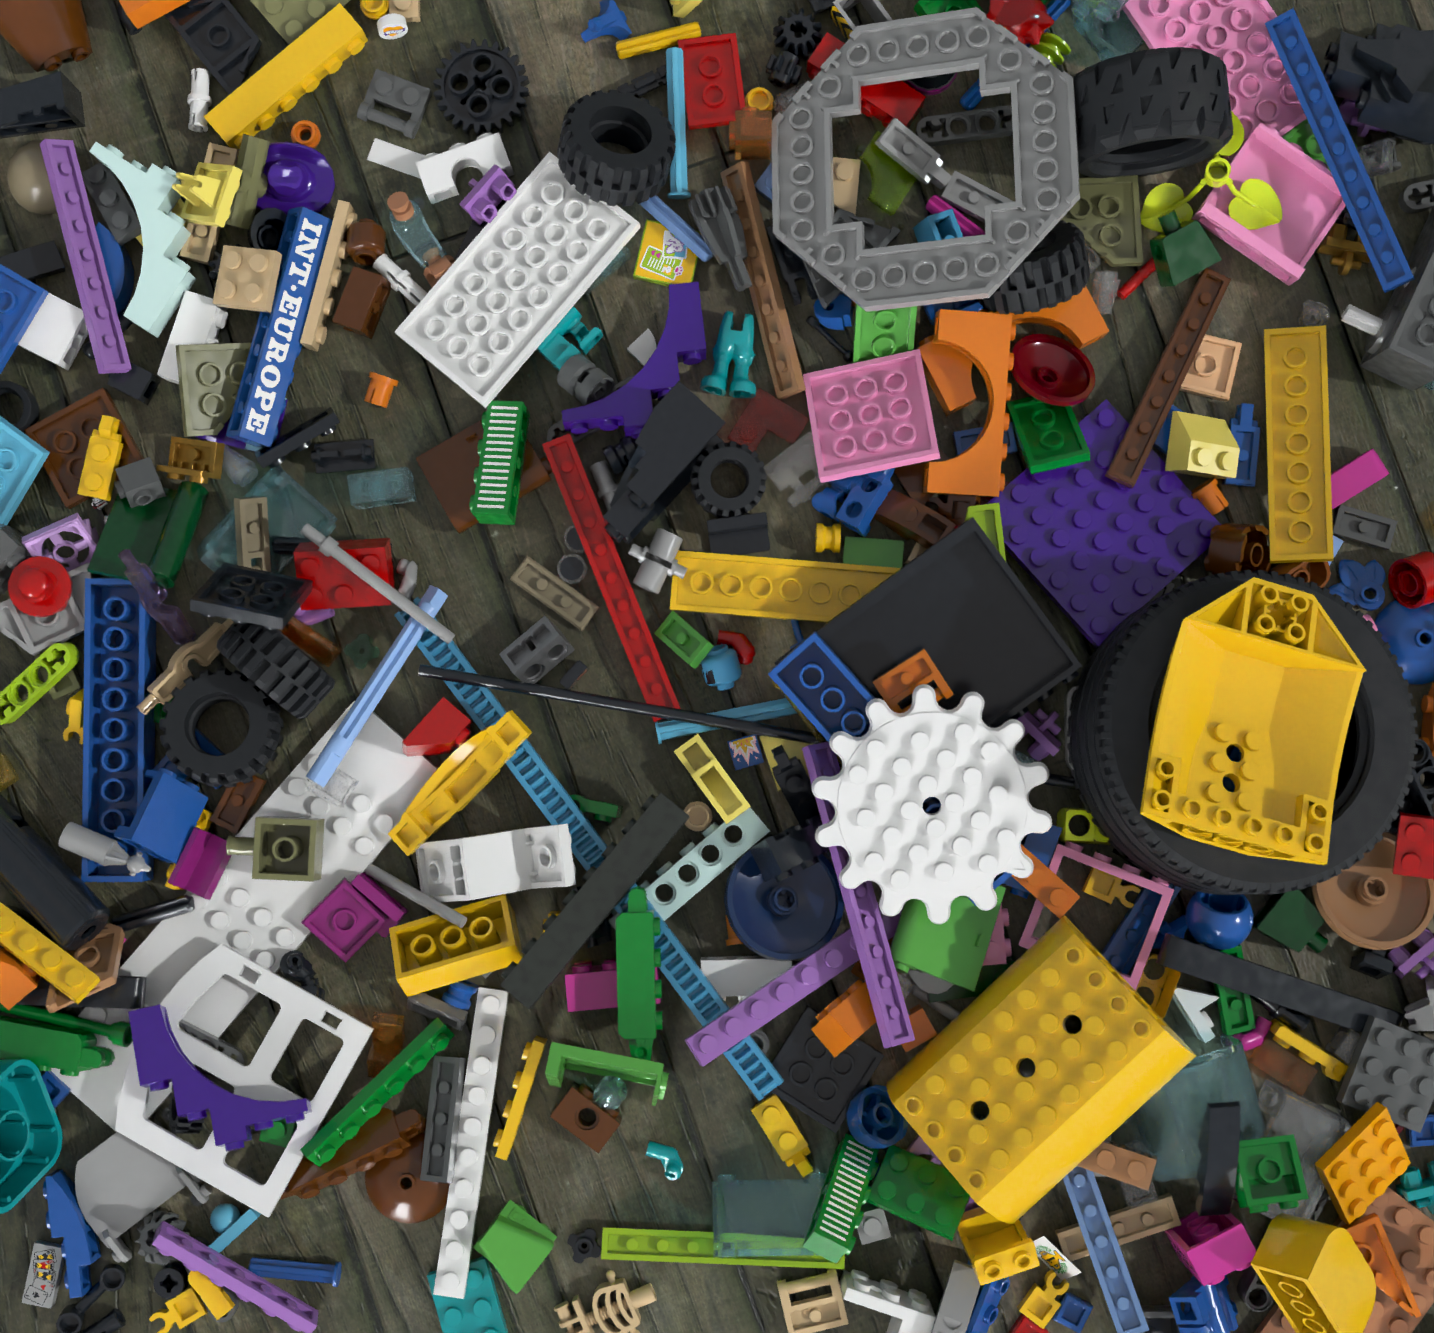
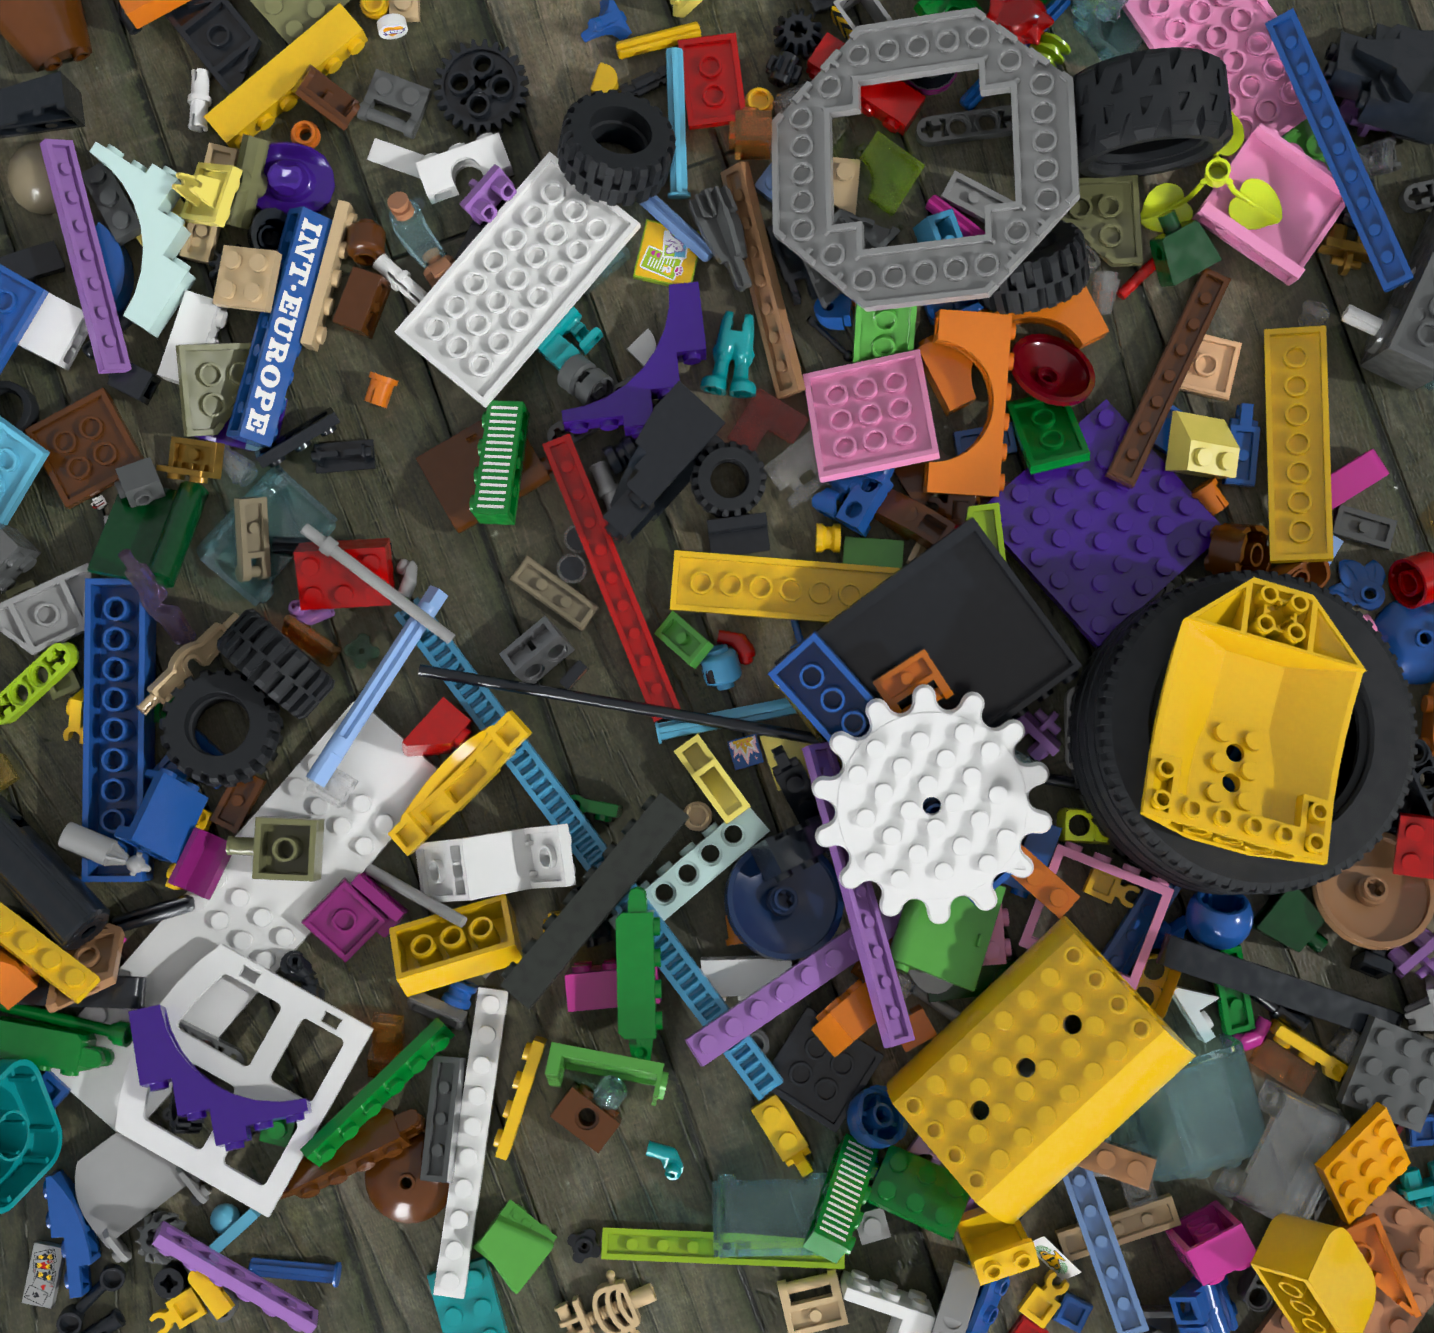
red plate [8,556,72,617] -> none
lavender piece [22,513,99,571] -> none
yellow hinge [77,415,123,501] -> none
black plate [190,563,313,630] -> none
clear light blue brick [347,467,416,510] -> none
light grey pin [628,528,688,594] -> none
light grey hinge [874,118,952,190] -> none
black slope [1195,1101,1241,1216] -> none
green plate [1235,1134,1309,1214] -> none
none -> reddish brown hinge [291,64,360,131]
none -> yellow brick [590,62,619,93]

